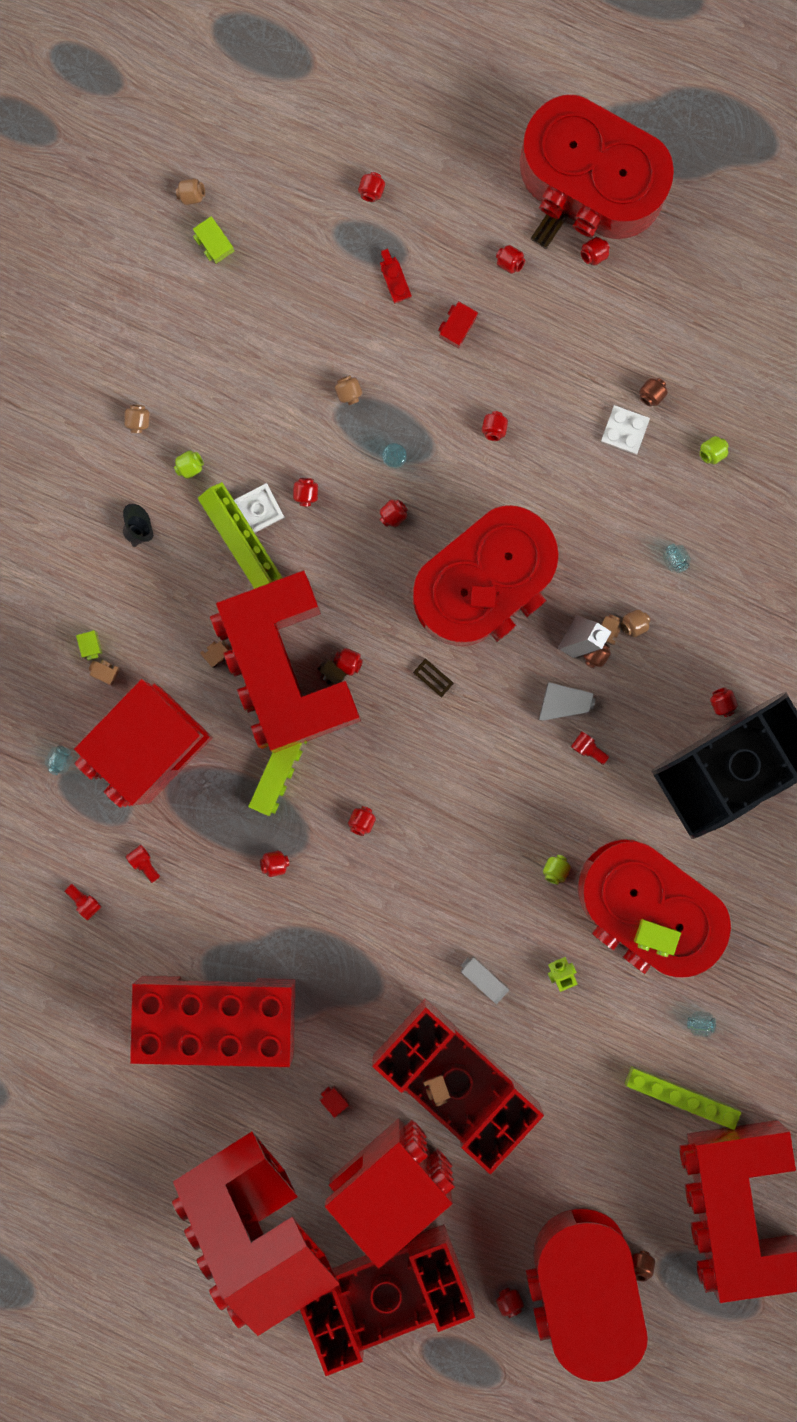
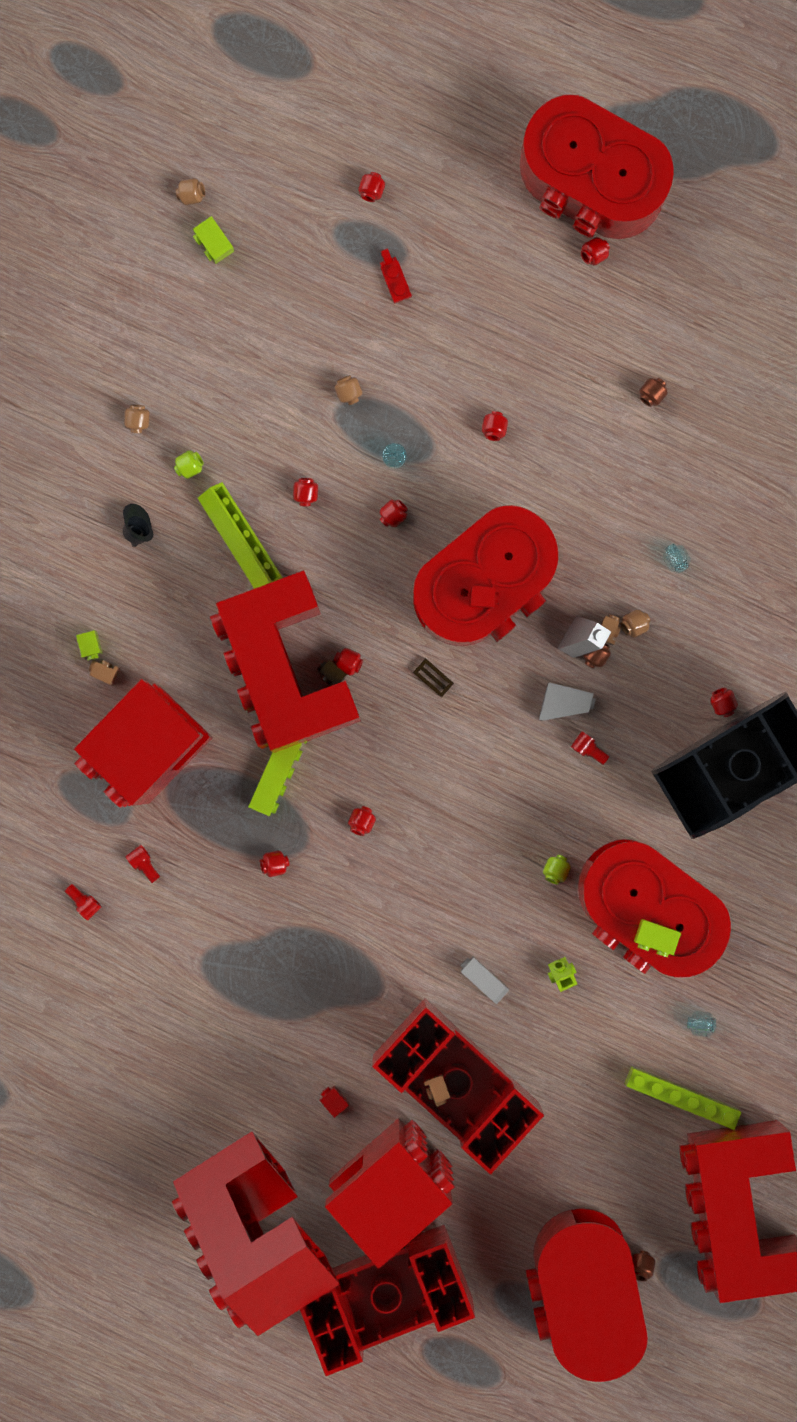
clear light blue head [45,745,73,775] -> none
red brick [130,976,296,1067] -> none
medium nougat brick [200,640,231,668] -> none
white plate [234,483,285,533] -> none
red brick [438,301,478,349] -> none
red head [496,245,525,274] -> none
red head [496,1288,524,1319] -> none
dark brown tile [531,214,568,249] -> none
white plate [601,405,650,455] -> none
lime head [700,436,729,465] -> none

